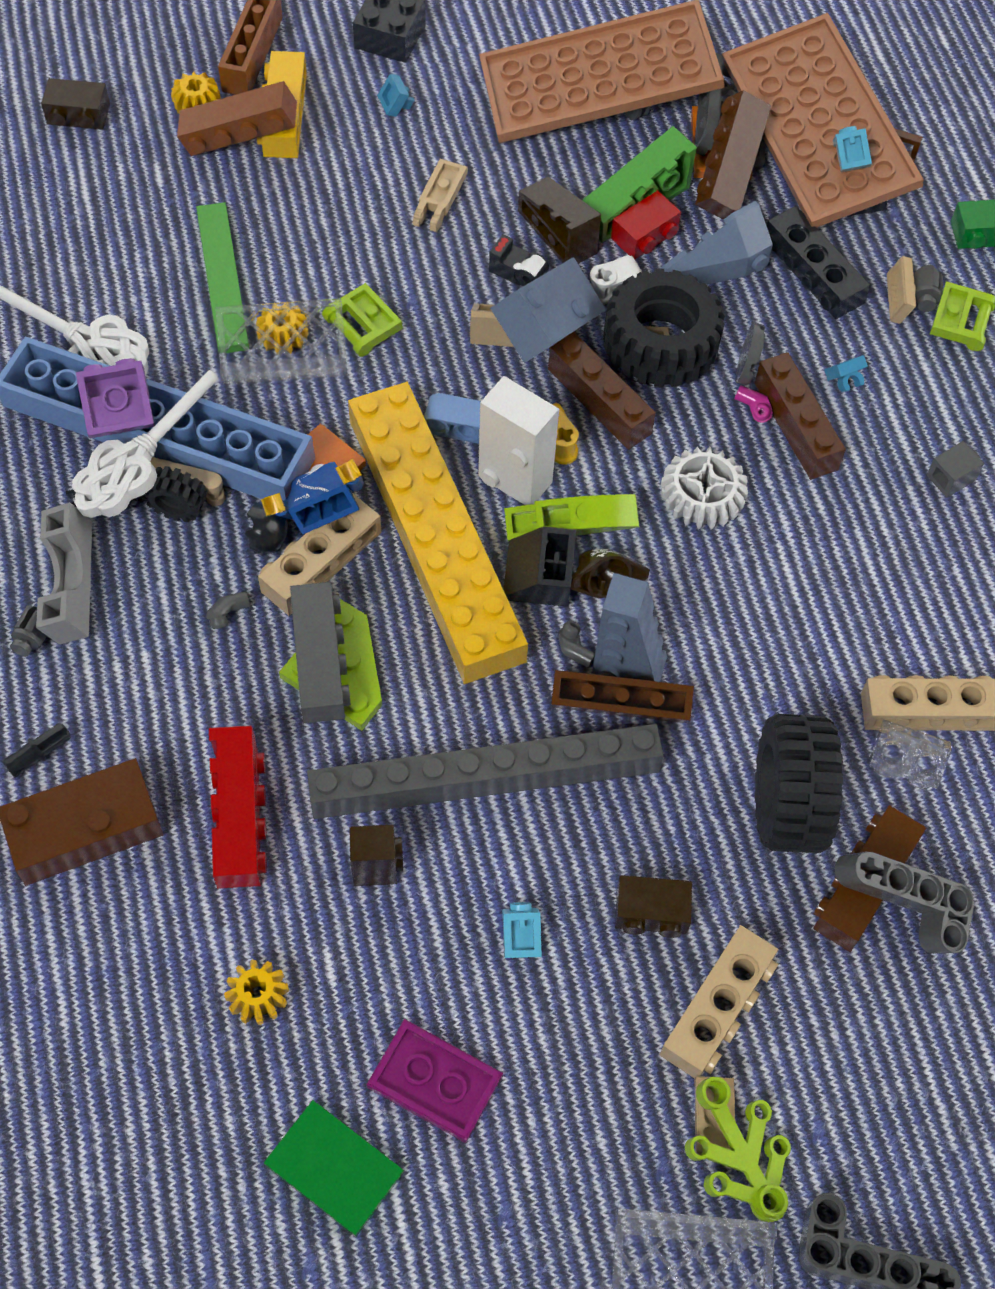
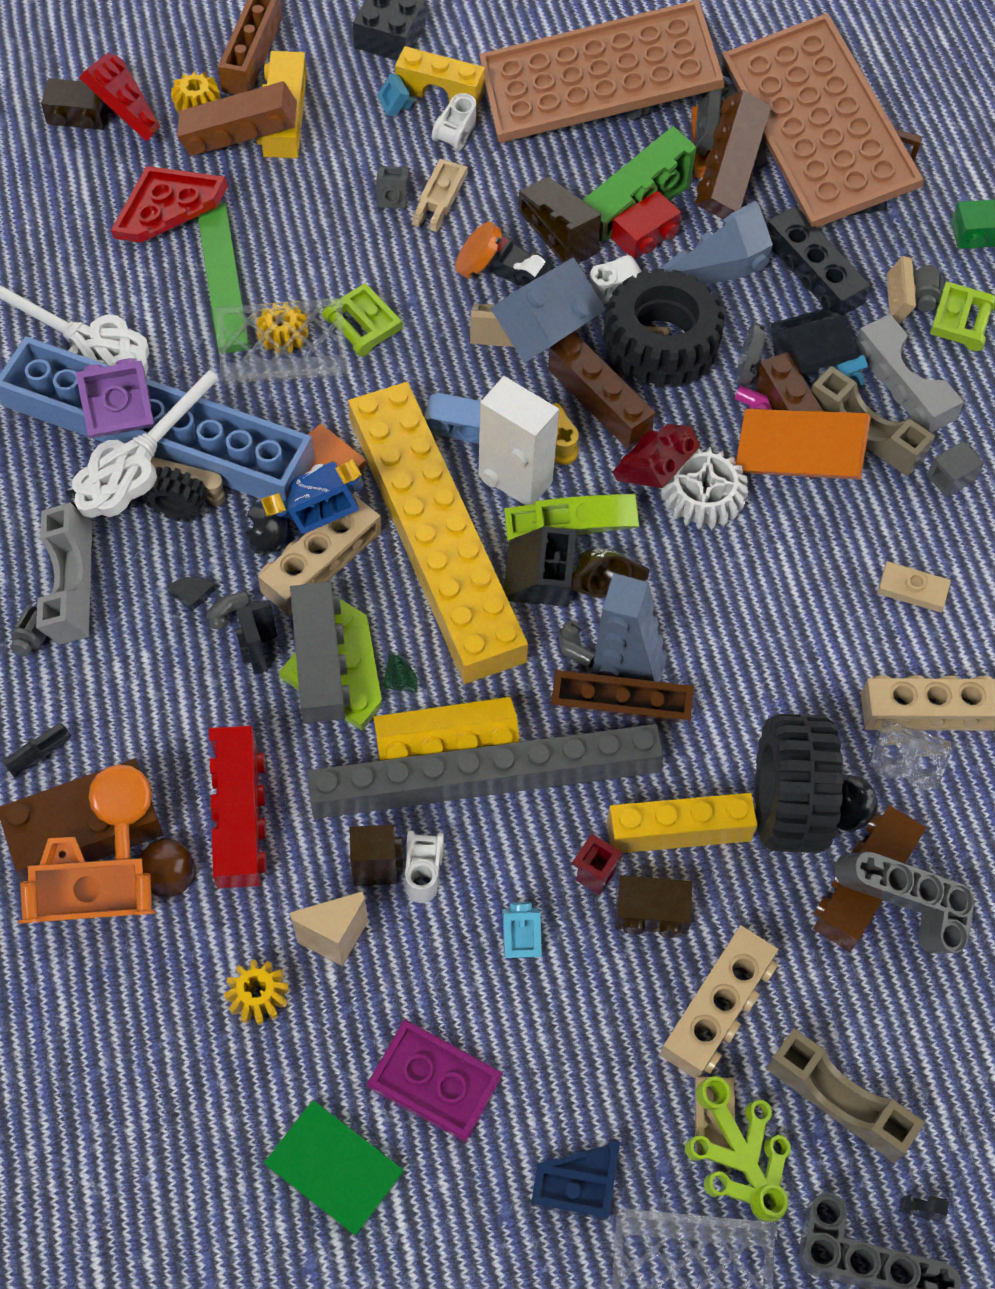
medium azure bracket [833,126,872,172] -> none
none -> orange piece [18,764,156,924]
none -> red plate [79,52,161,142]
none -> red plate [111,166,228,243]
none -> reddish brown hair [139,838,196,897]
none -> black tile [167,577,216,611]
none -> black bracket [235,600,277,675]
none -> tan slope [290,891,368,966]
none -> yellow brick [373,697,519,761]
none -> dark grey bracket [376,166,408,208]
none -> clear green tile [383,653,418,693]
none -> yellow arch [395,46,485,110]
none -> white piece [405,830,444,903]
none -> white piece [432,93,476,151]
none -> orange tile [455,221,502,279]
none -> dark blue wing [531,1141,620,1221]
none -> dark red brick [572,834,623,896]
none -> yellow brick [607,793,757,853]
none -> dark red plate [612,424,700,488]
none -> orange tile [735,409,871,480]
none -> dark tan arch [766,1028,925,1163]
none -> black slope [771,308,859,375]
none -> dark tan arch [811,366,935,477]
none -> black hair [837,774,878,833]
none -> light grey arch [855,314,964,433]
none -> tan plate [877,561,951,613]
none -> black tile [899,1195,949,1222]

